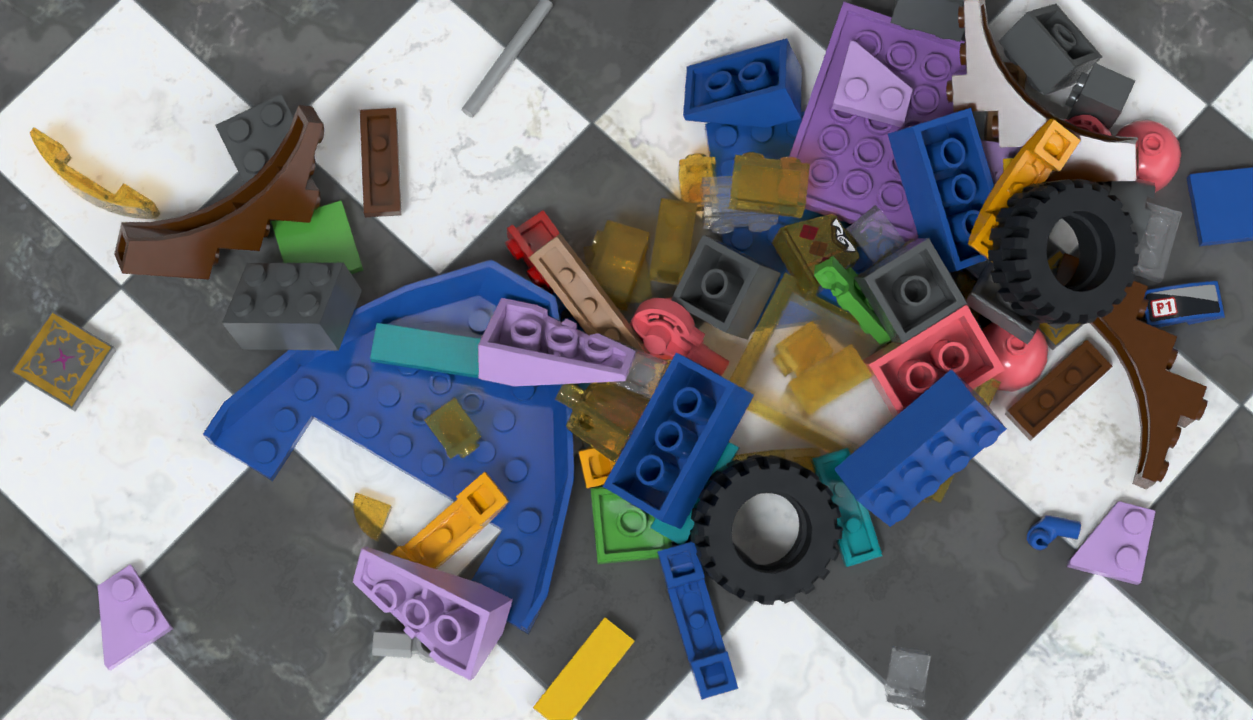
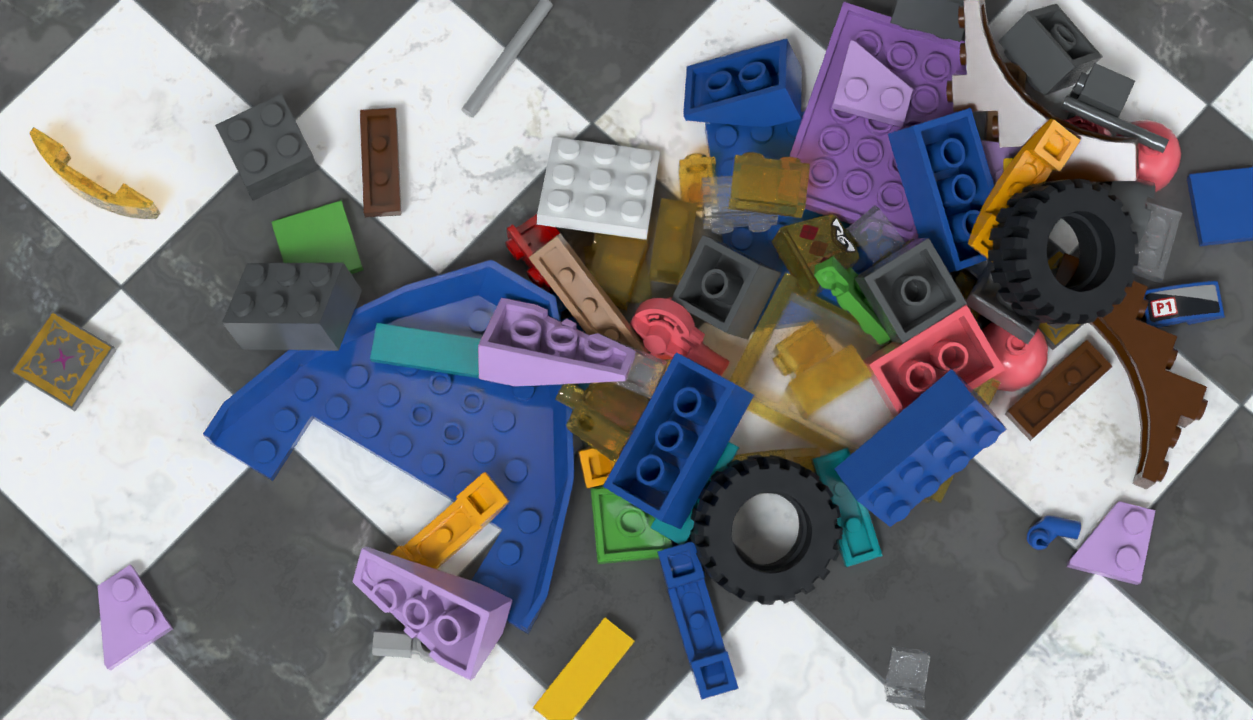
reddish brown arch [114,105,324,280] -> none
clear yellow tile [353,493,392,542] -> none
clear yellow bracket [424,396,481,459] -> none
none -> white plate [537,137,660,240]
none -> dark grey bar [1061,96,1169,153]

